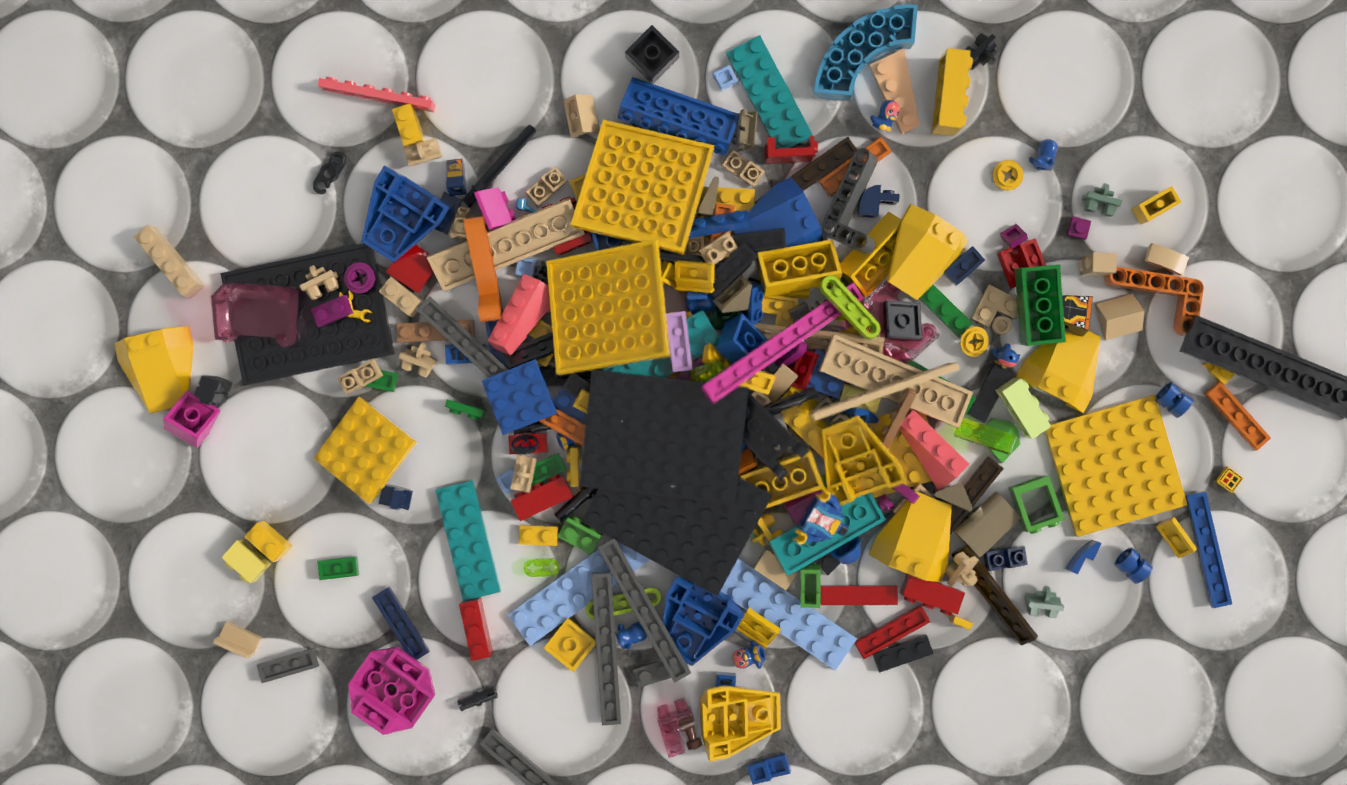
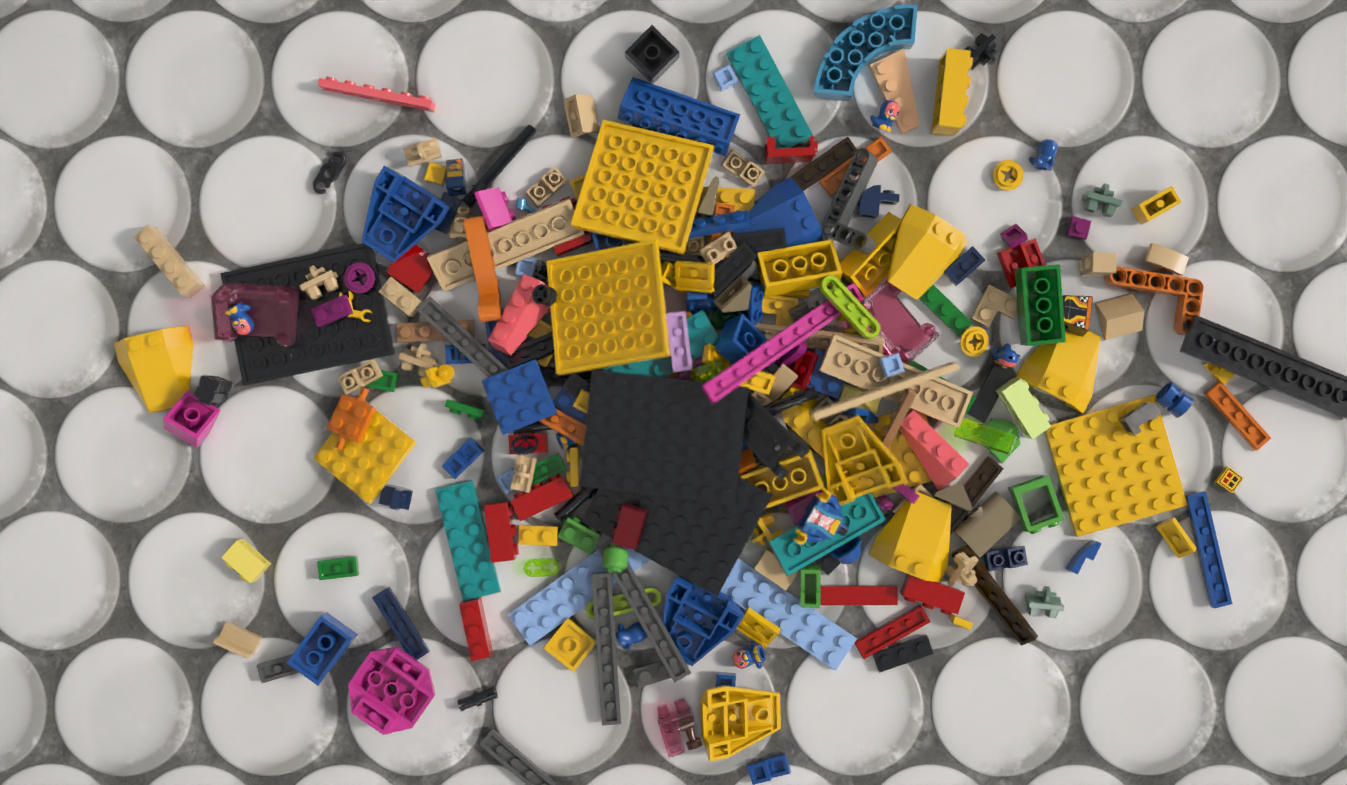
yellow brick [245,521,292,563] -> none
yellow brick [392,103,425,147] -> none
dark tan hinge [735,109,758,151] -> none
black tile [883,300,923,341] -> none
tan tile [991,316,1011,335] -> none
blue wheel [1114,547,1153,584] -> none
none -> animal [225,302,255,335]
none -> blue slope [287,612,358,686]
none -> orange plate [327,387,377,450]
none -> yellow hips [420,364,455,389]
none -> yellow tile [424,161,447,186]
none -> blue slope [442,437,485,479]
none -> red brick [484,501,519,563]
none -> black wheel [532,284,557,306]
none -> bright green head [602,544,628,573]
none -> dark red brick [611,503,648,550]
none -> light blue tile [879,353,904,378]
none -> flat silver leg [1118,403,1160,435]

